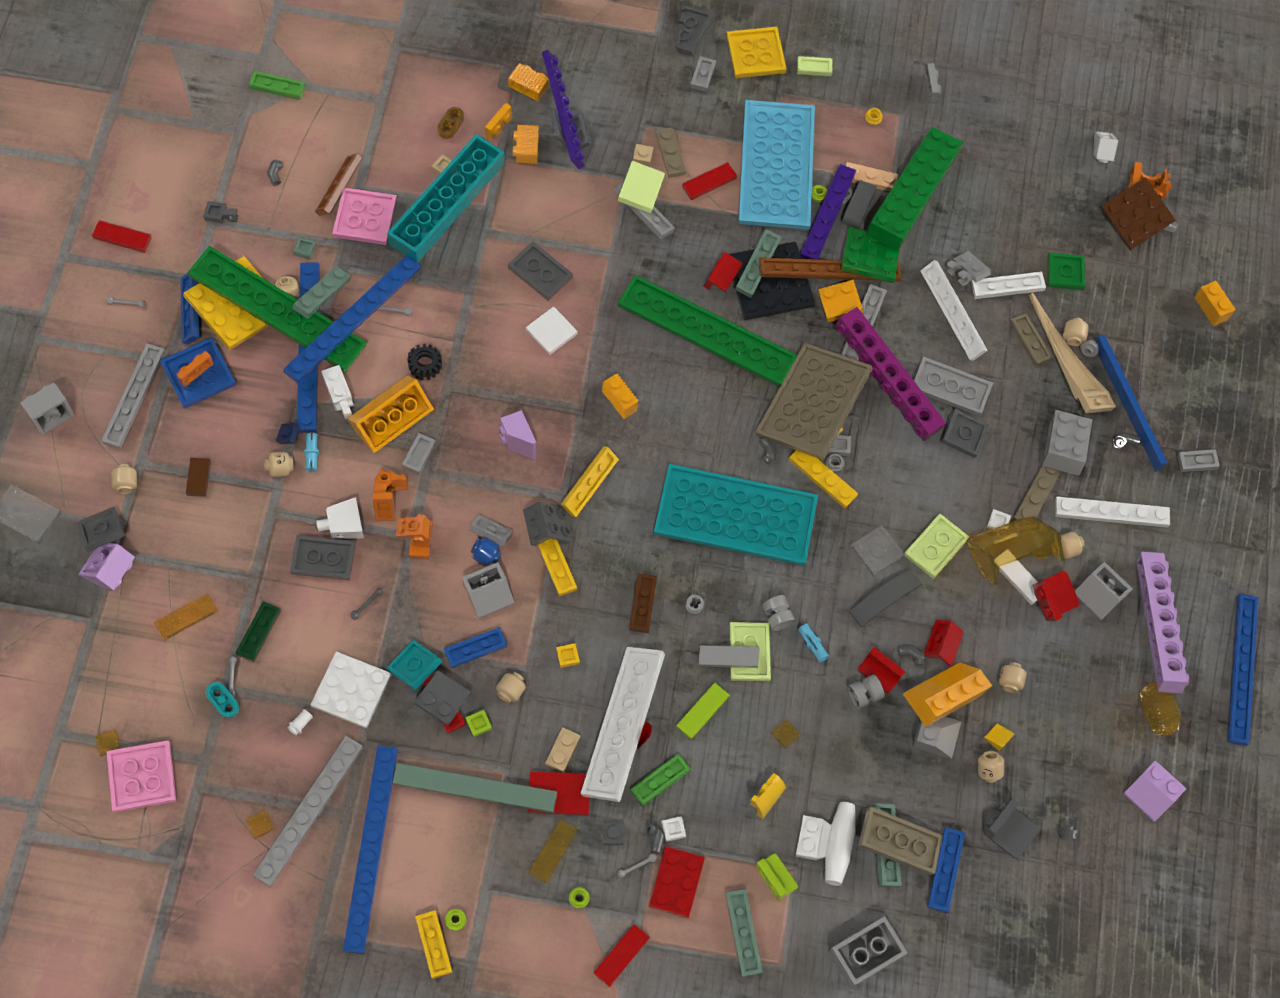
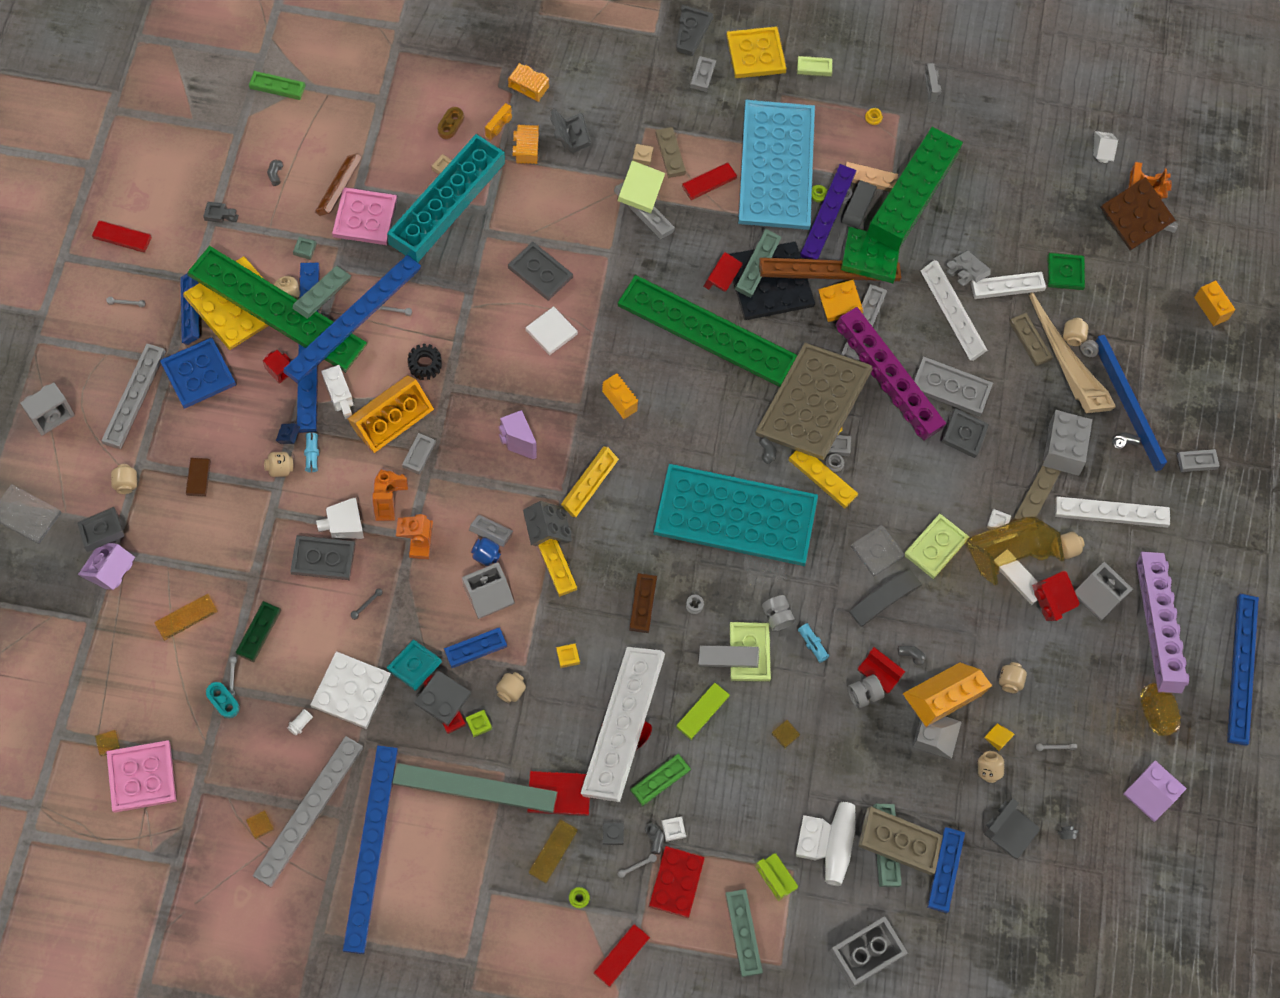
orange plate [176,351,214,388] -> none
yellow plate [415,910,453,979] -> none
lime plate [445,909,466,931] -> none
dark purple plate [542,49,585,169] -> none
tan plate [545,727,581,773] -> none
yellow slope [750,773,786,819] -> none
red panel [924,620,963,665] -> none
none -> red brick [262,349,291,384]
none -> light grey hinge [1036,743,1077,751]

